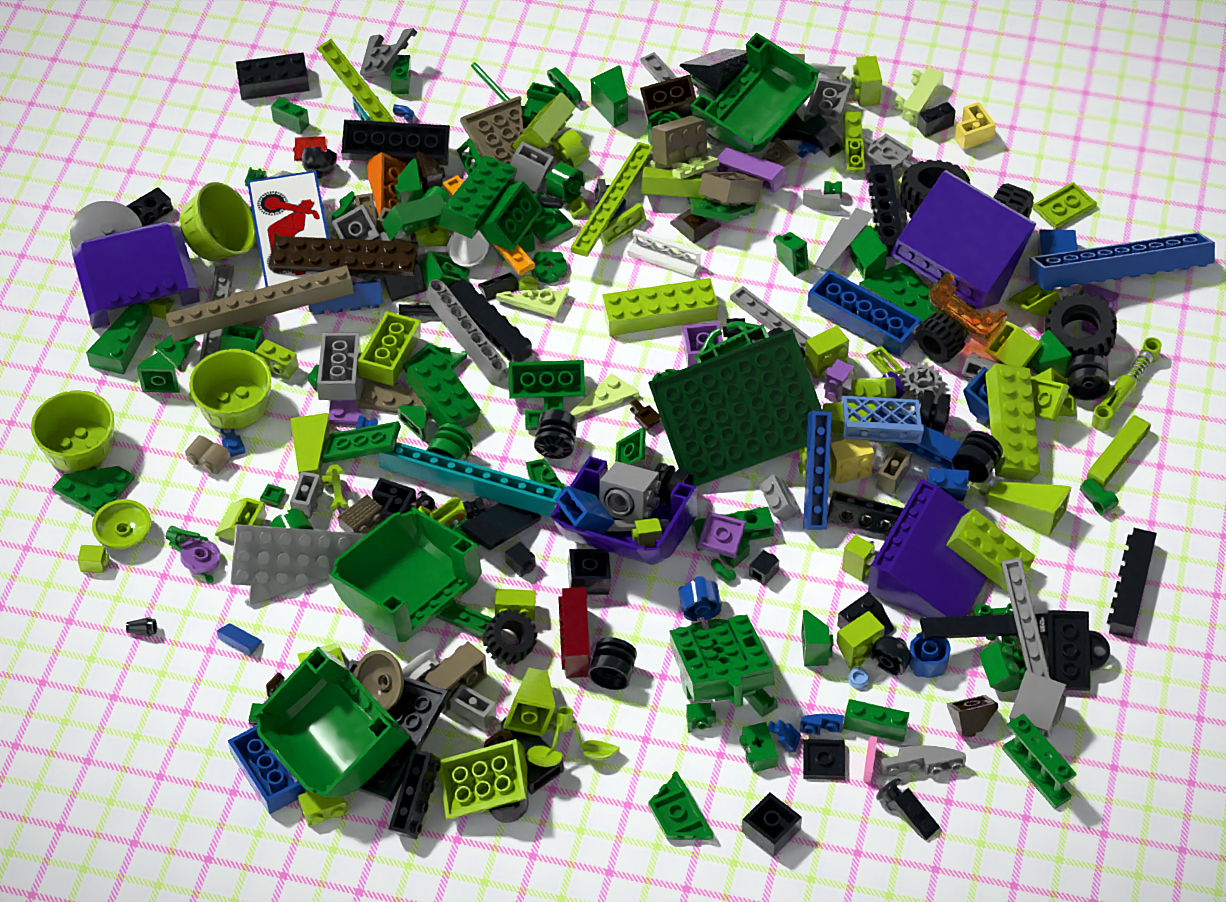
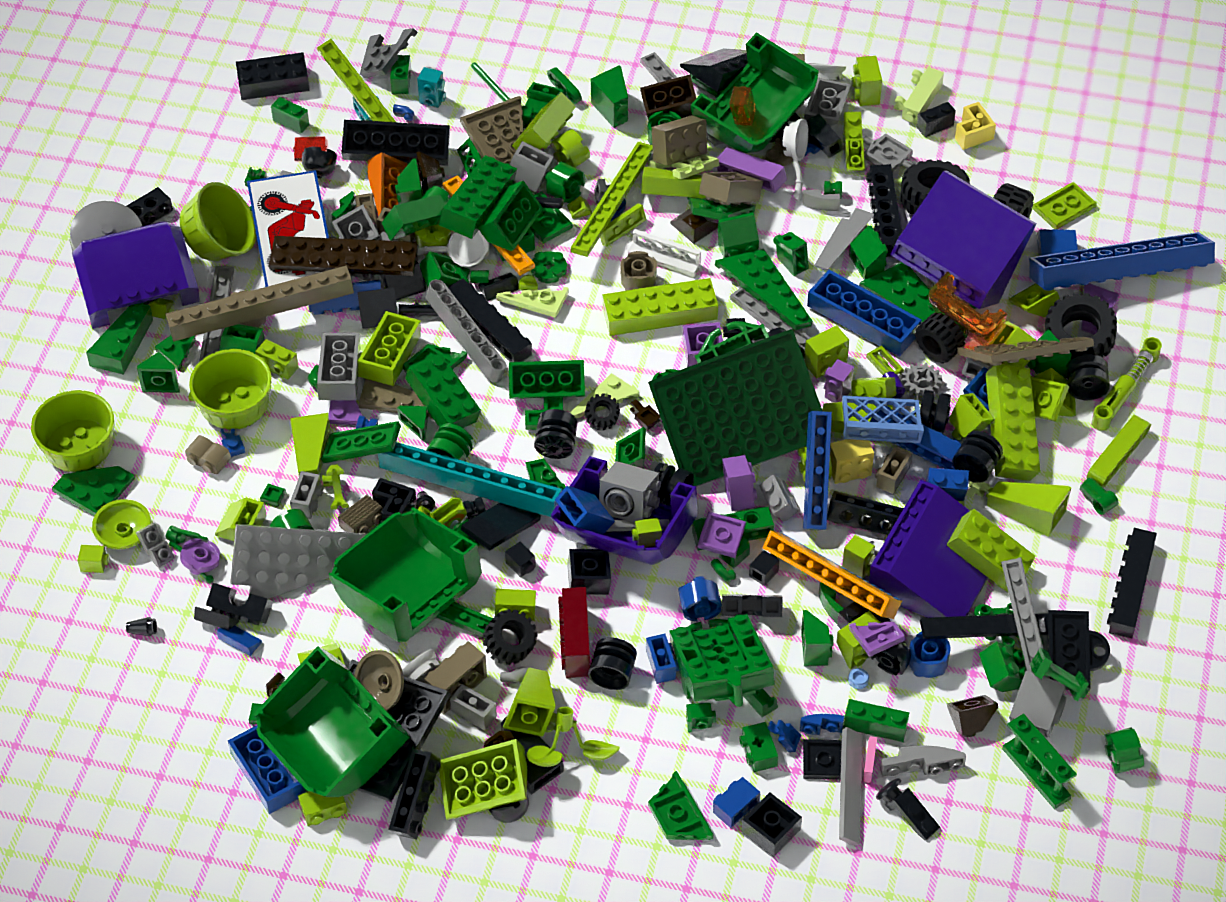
none -> light grey slope [136,523,175,568]
none -> black slope [194,606,239,630]
none -> black arch [206,583,273,626]
none -> black tile [357,287,398,329]
none -> teal brick [417,67,446,108]
none -> green tile [470,270,490,283]
none -> light grey arm [500,667,528,683]
none -> black tyre [585,393,620,431]
none -> dark tan brick [620,251,657,291]
none -> blue brick [646,633,679,684]
none -> blue brick [713,776,761,828]
none -> green wing [714,249,813,330]
none -> green slope [718,212,759,258]
none -> black arch [721,594,783,617]
none -> medium lavender brick [722,455,757,511]
none -> clear orange brick [729,86,756,126]
none -> light orange brick [762,530,902,619]
none -> white piece [783,119,808,200]
none -> green slope [818,582,844,624]
none -> light grey tile [839,727,863,846]
none -> medium lavender wing [849,622,905,657]
none -> lime torso [949,393,994,440]
none -> dark tan wing [957,337,1094,366]
none -> green fence [1029,647,1090,702]
none -> green brick [1104,727,1144,774]

